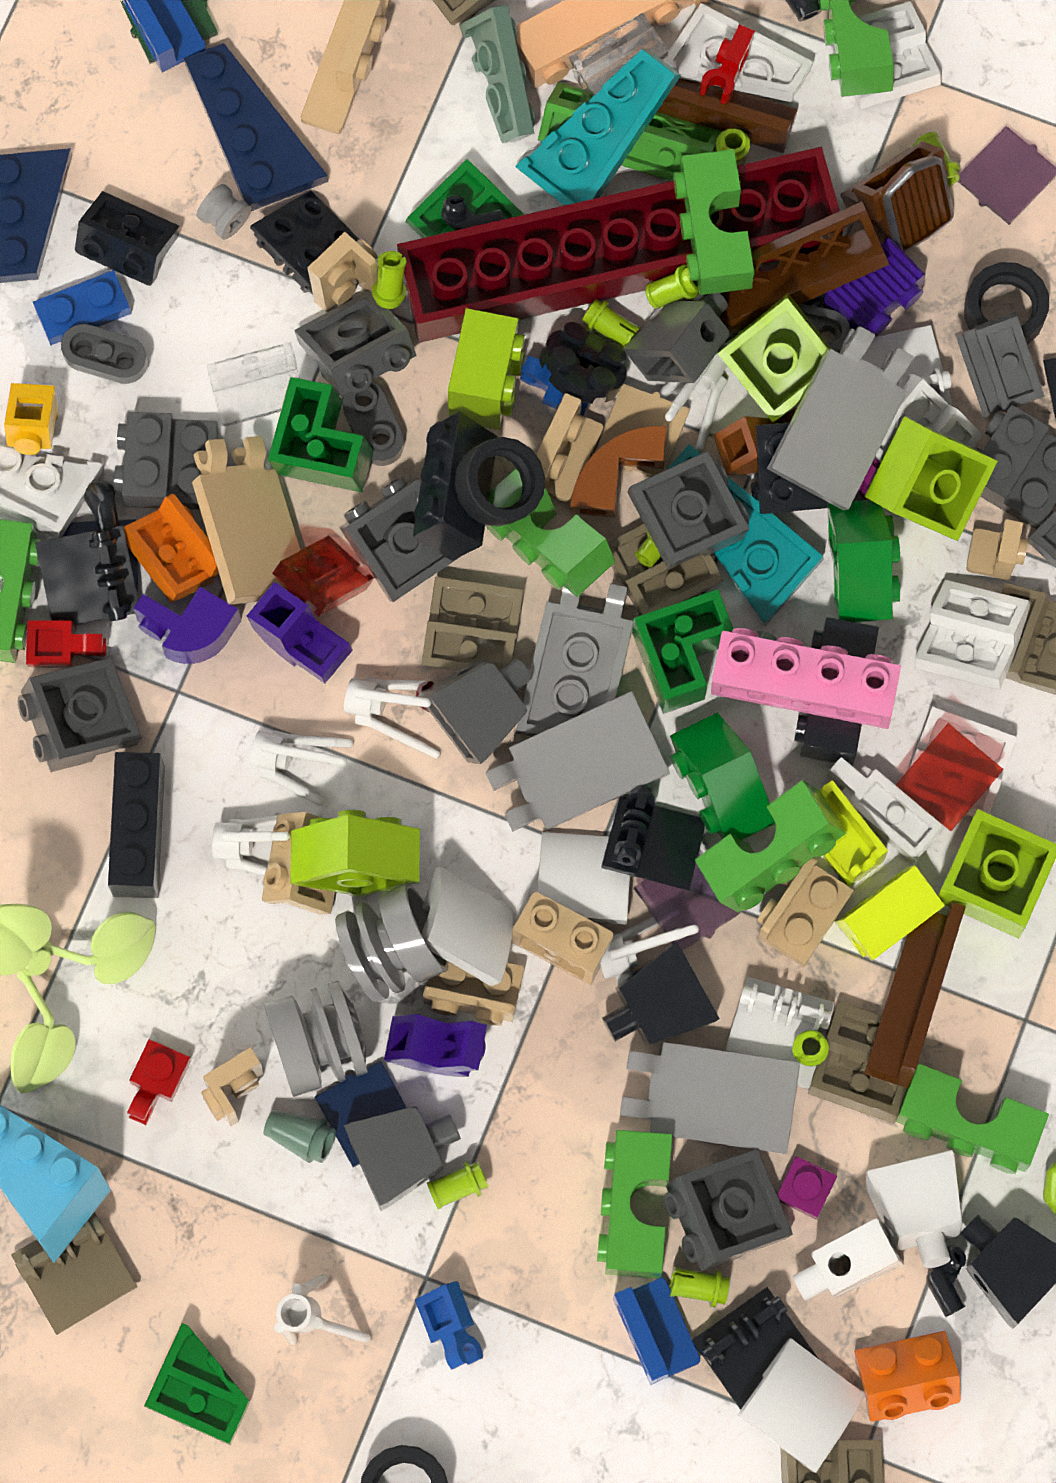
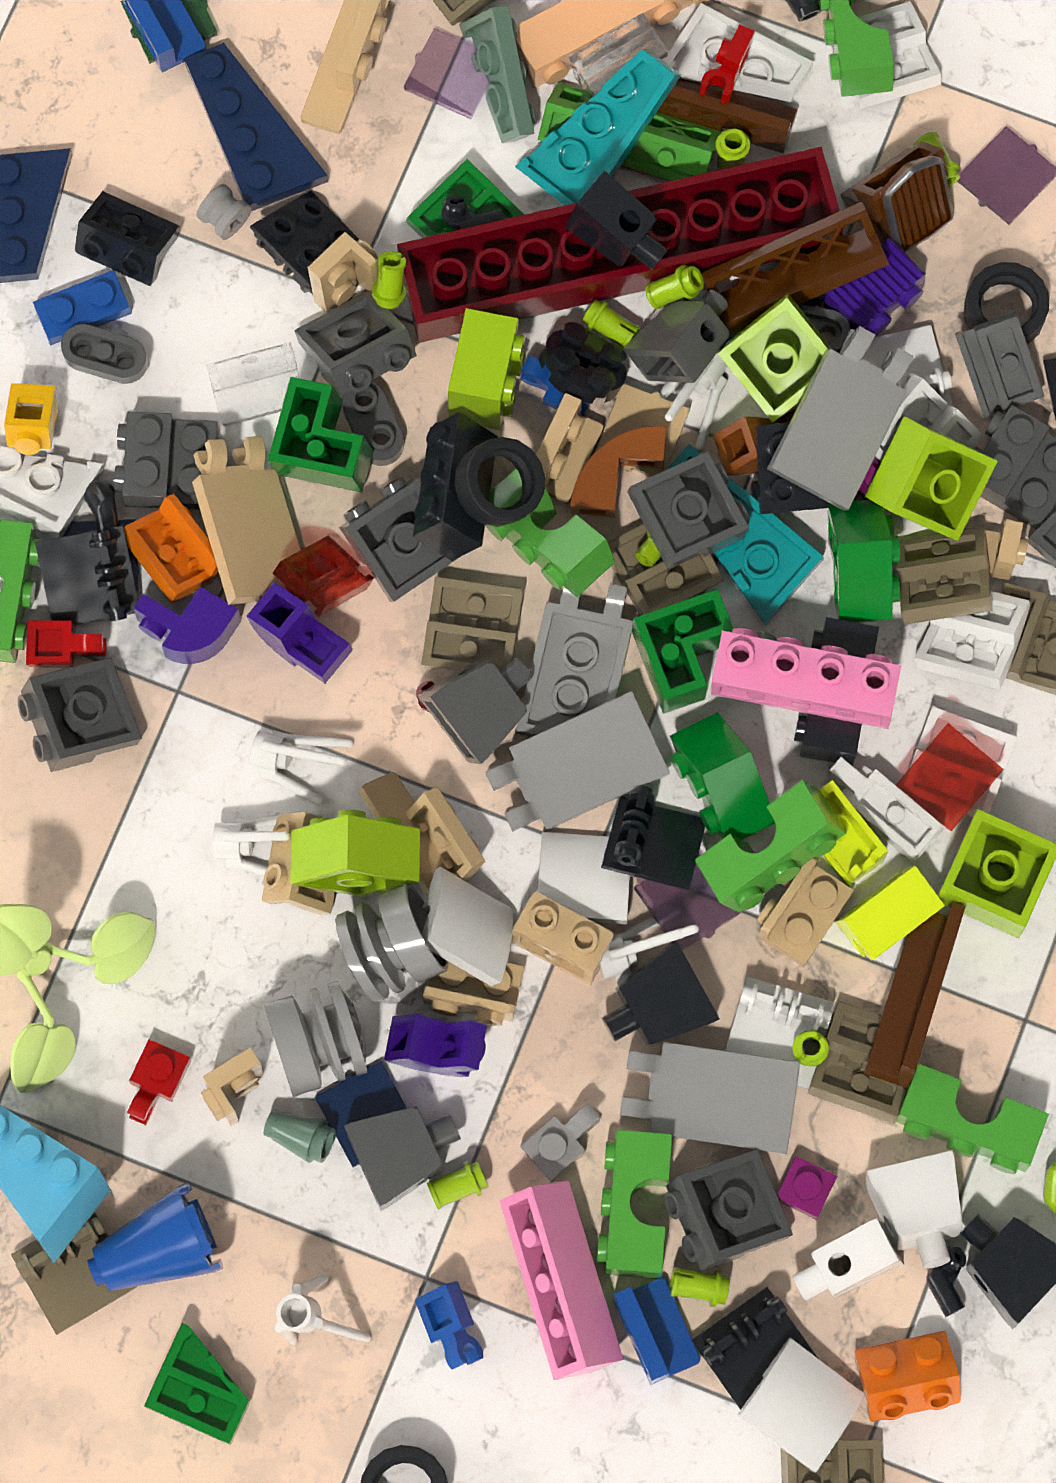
black brick [108,752,165,898] -> none
white plant [344,677,440,758] -> none
bright green arch [673,149,754,295] -> none
none -> blue cone [87,1182,223,1291]
none -> tan bracket [359,772,486,895]
none -> piece [404,28,490,119]
none -> bright pink brick [500,1181,624,1380]
none -> light grey plate [520,1103,601,1182]
none -> black torso [565,170,669,270]
none -> dark tan slope [896,527,993,625]

